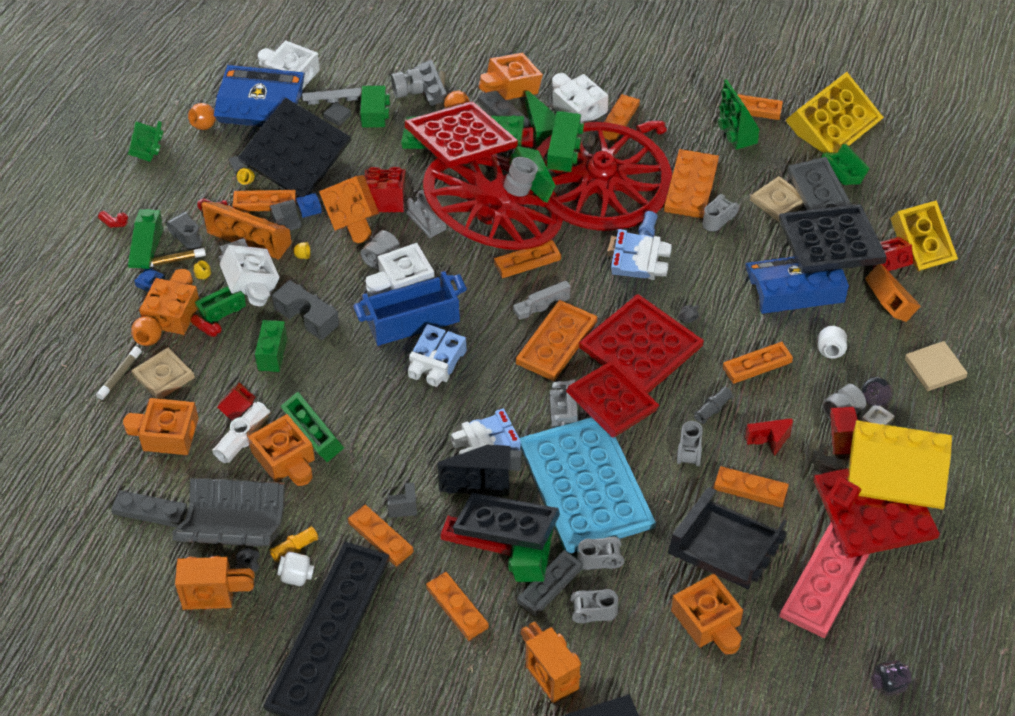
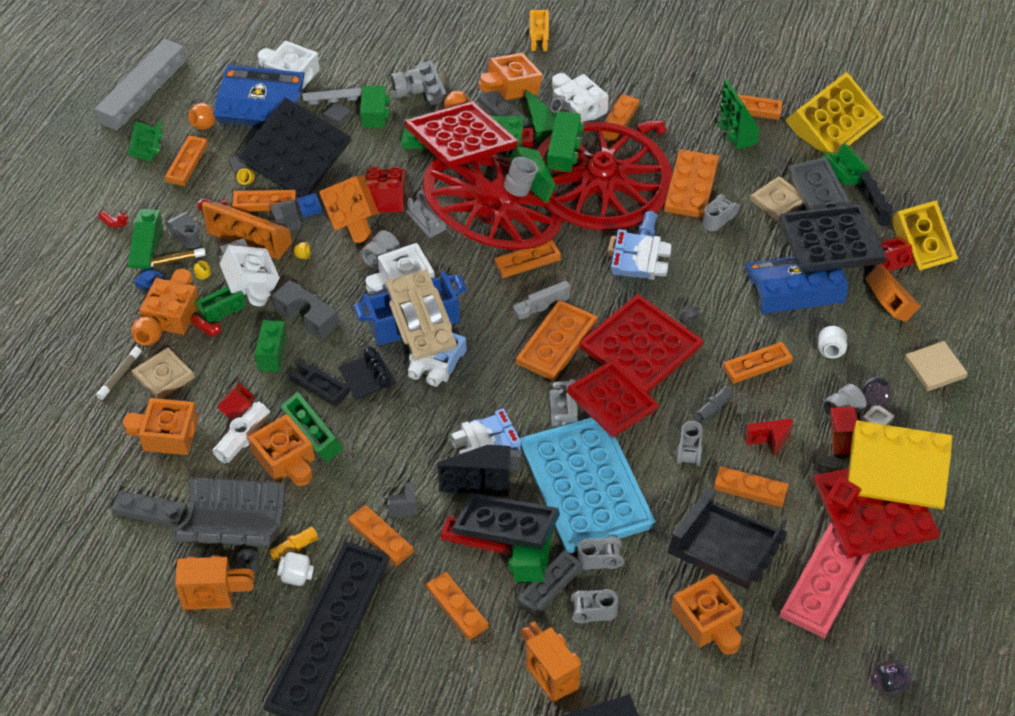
none -> light grey brick [95,39,186,131]
none -> orange plate [165,135,208,186]
none -> black hinge [288,362,350,407]
none -> black hinge [338,346,397,400]
none -> tan piece [385,269,457,361]
none -> light orange hinge [530,10,549,51]
none -> flat silver plate [550,95,570,114]
none -> black plate [858,171,893,226]

